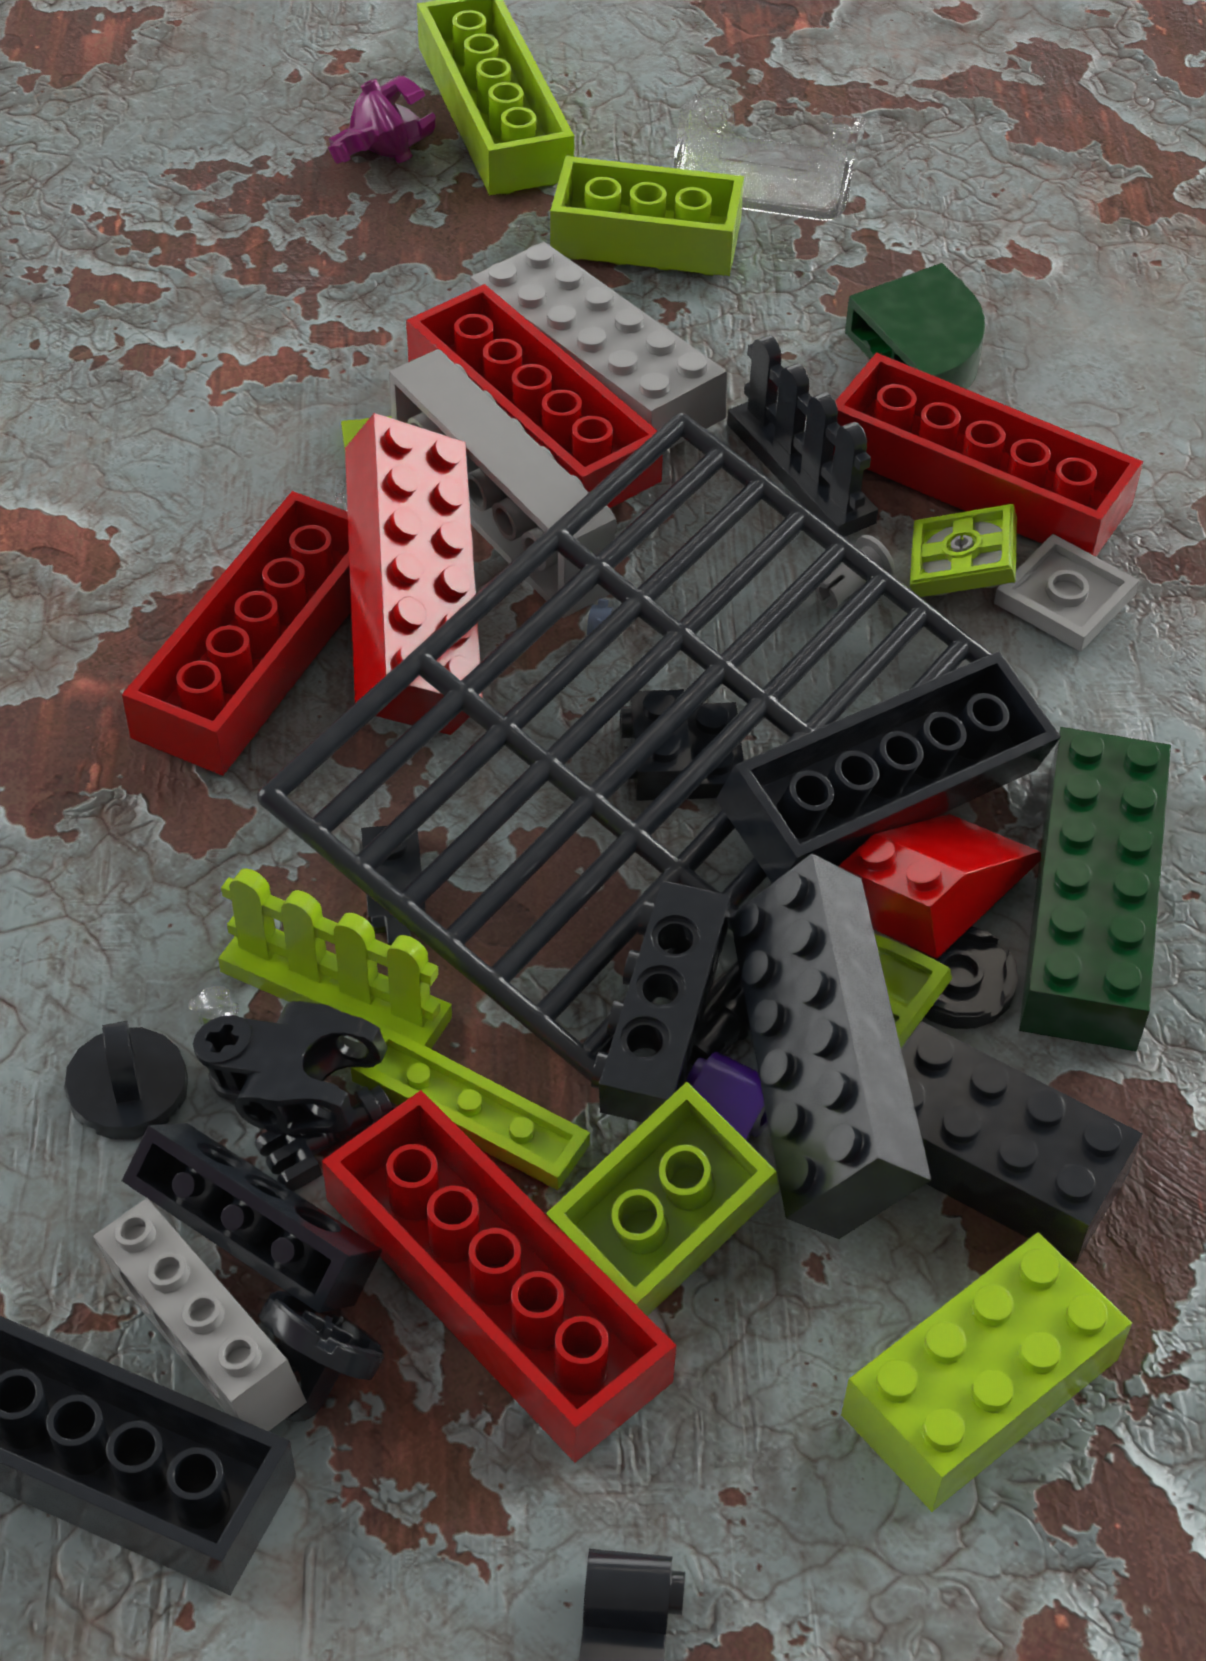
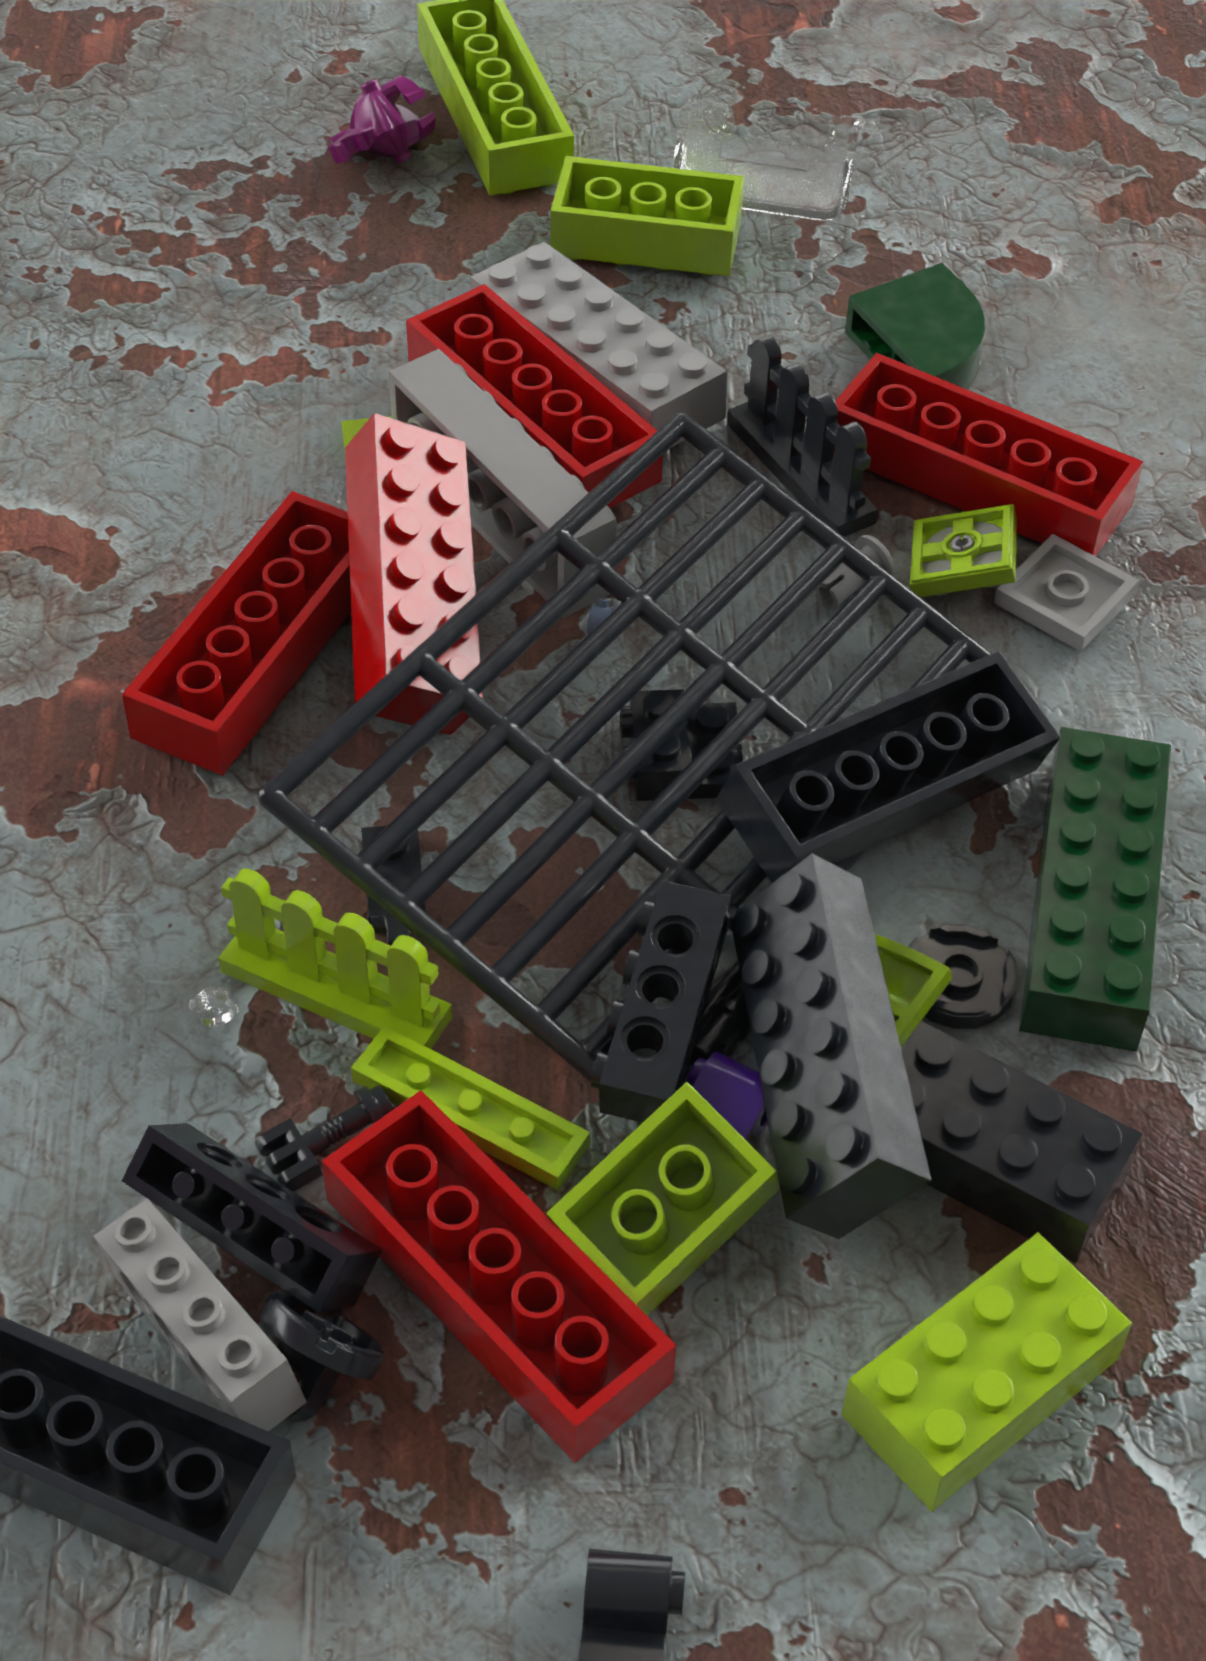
black tile [64,1021,188,1139] -> none
black piece [193,1001,388,1135] -> none
red slope [838,814,1041,958] -> none

